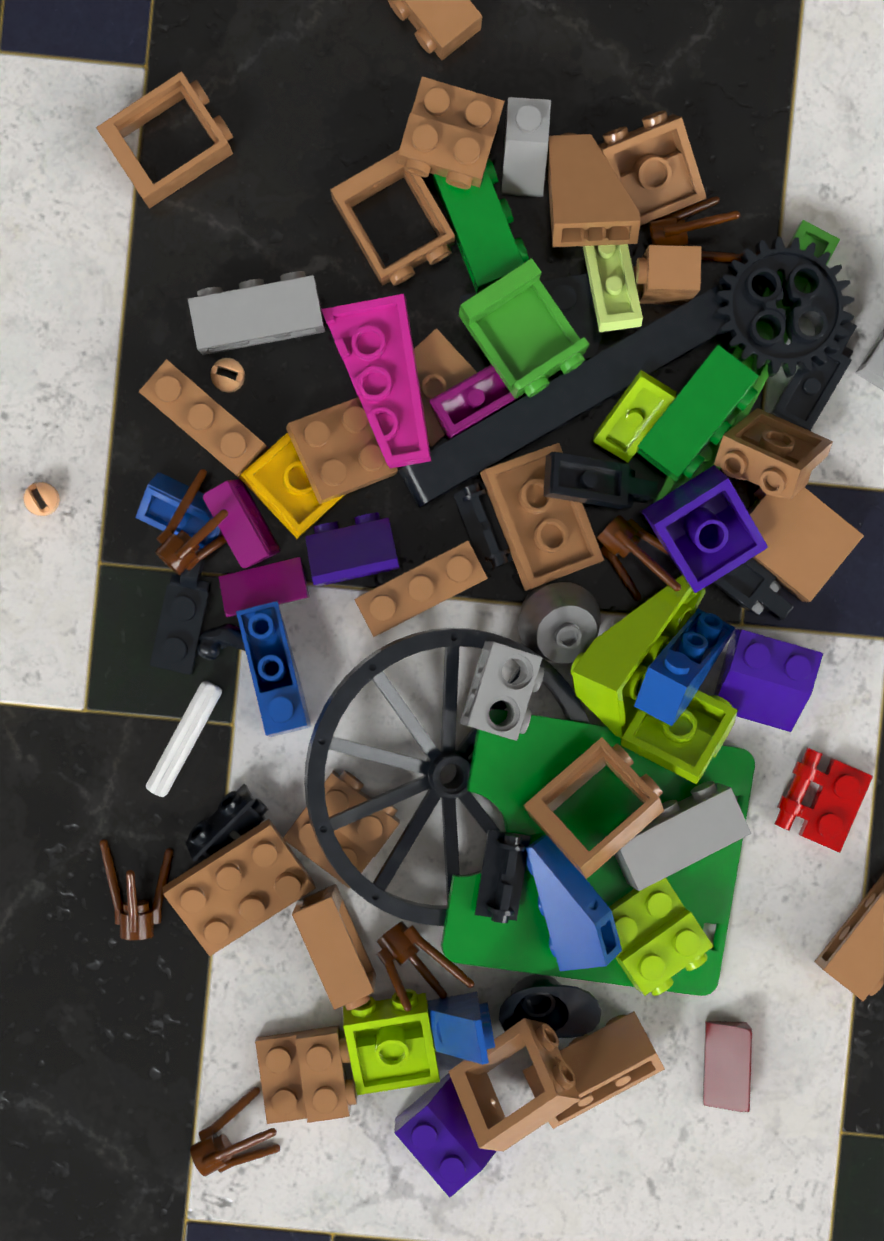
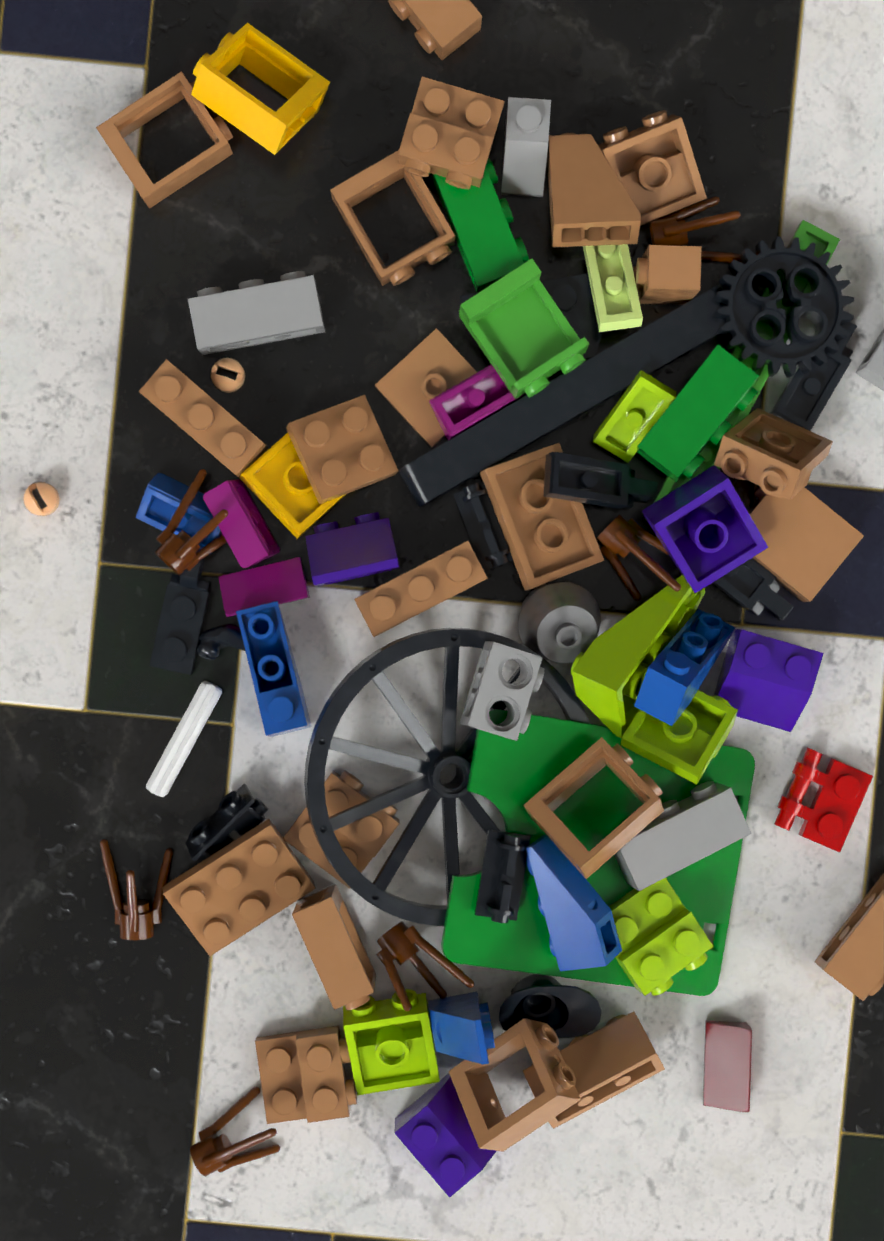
dark pink wing [321,294,431,469] -> none
none -> yellow window [191,22,330,155]

